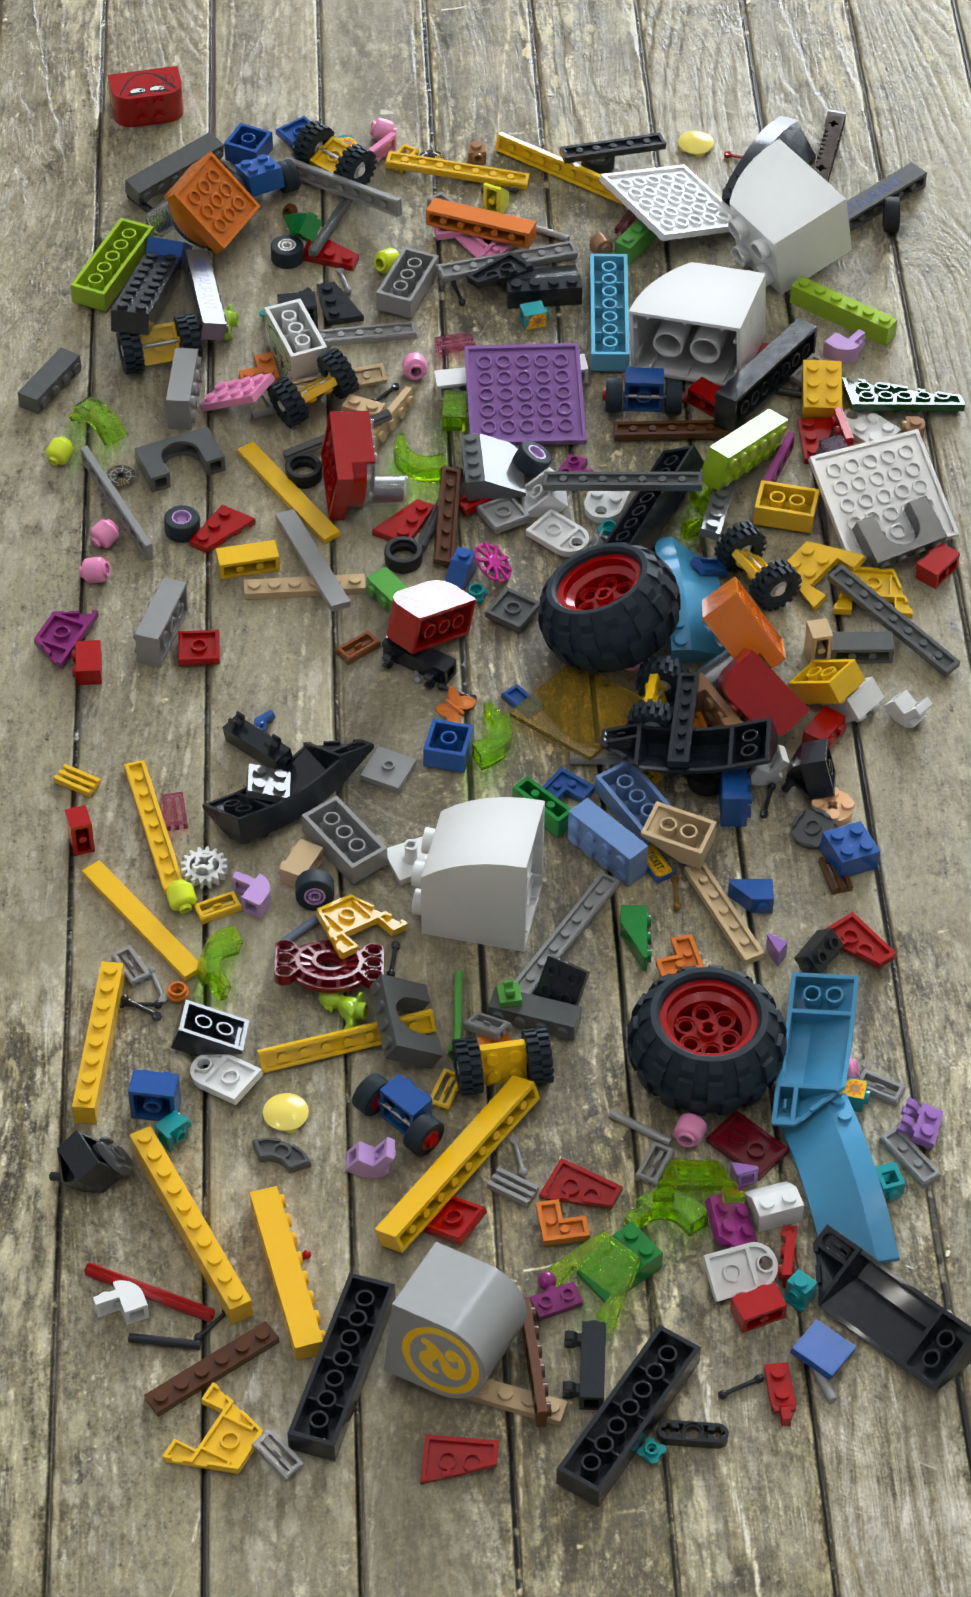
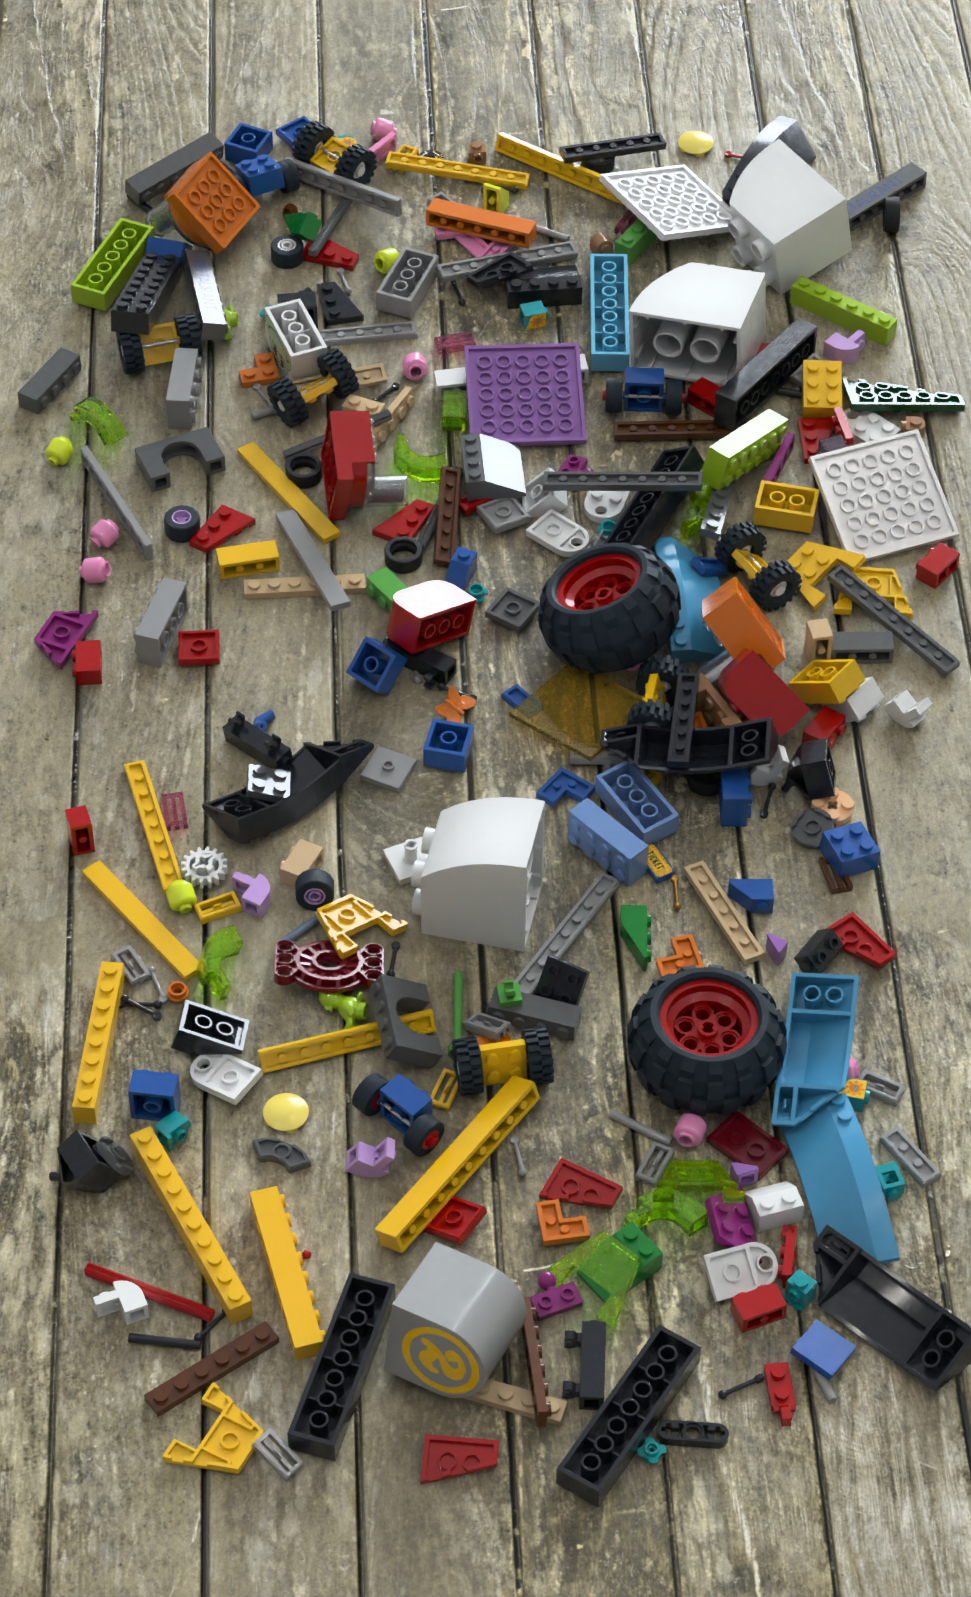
yellow tile [53,764,101,798] -> none
clear smoke piece [106,465,135,486] -> none
red brick [108,66,184,127] -> none
bright pink plate [199,373,276,412] -> none
light grey brick [302,795,388,884] -> none
dark orange tile [336,630,381,665] -> none
clear neon green arch [472,701,512,771] -> none
dark pink wheel [474,542,512,582] -> none
light grey tile [487,1167,539,1207] -> none
green brick [512,776,571,838] -> none
black wheel [513,441,552,477] -> none
tan slope [640,801,717,869] -> none
dark brown gear [812,110,846,183] -> none
arch [852,495,947,569] -> none
medium lavender plate [896,1097,944,1150] -> none
none -> blue brick [346,636,408,695]

